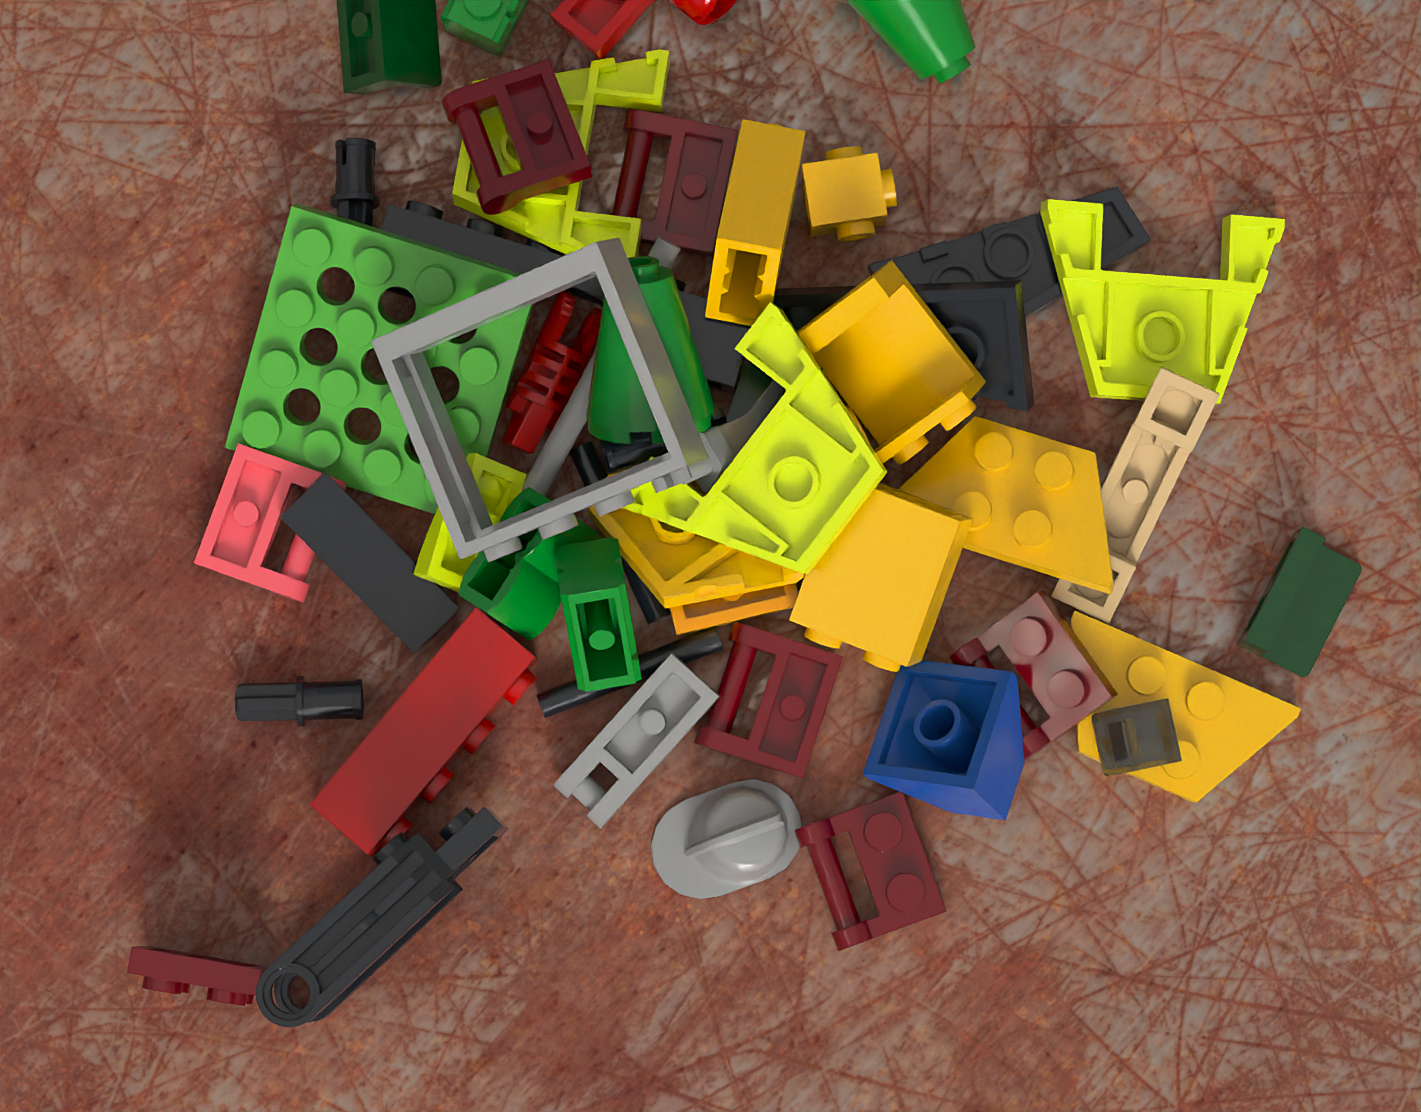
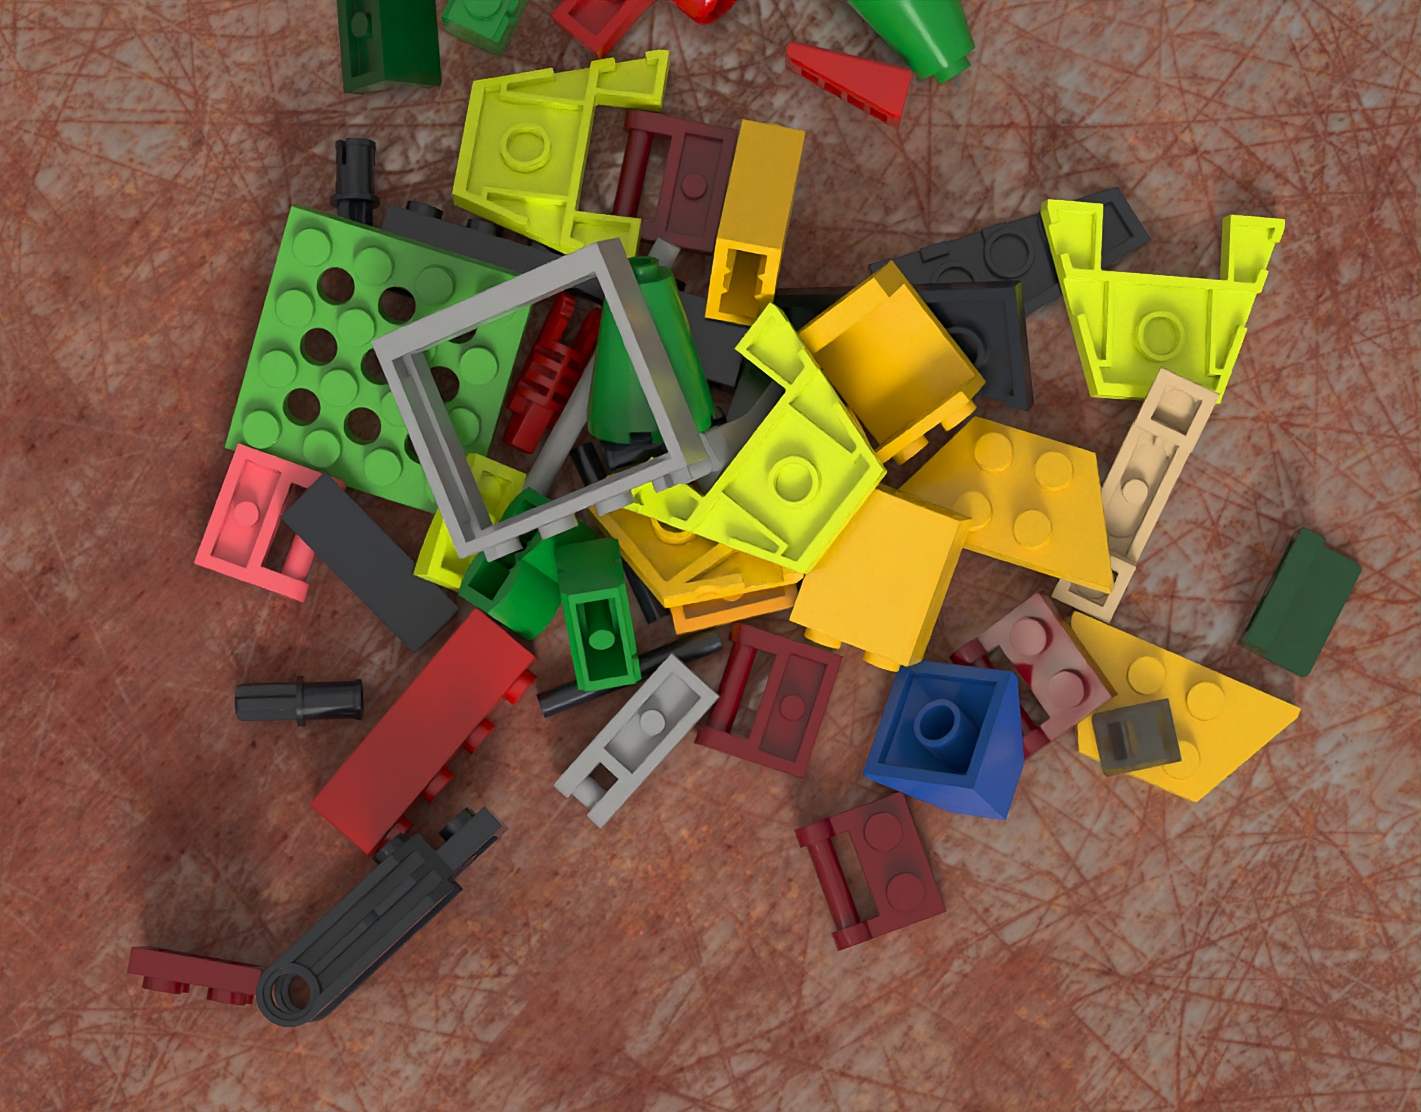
dark red plate [442,59,592,215] -> none
light grey piece [651,779,802,899] -> none
yellow brick [801,146,897,242] -> none
none -> red slope [785,40,912,129]

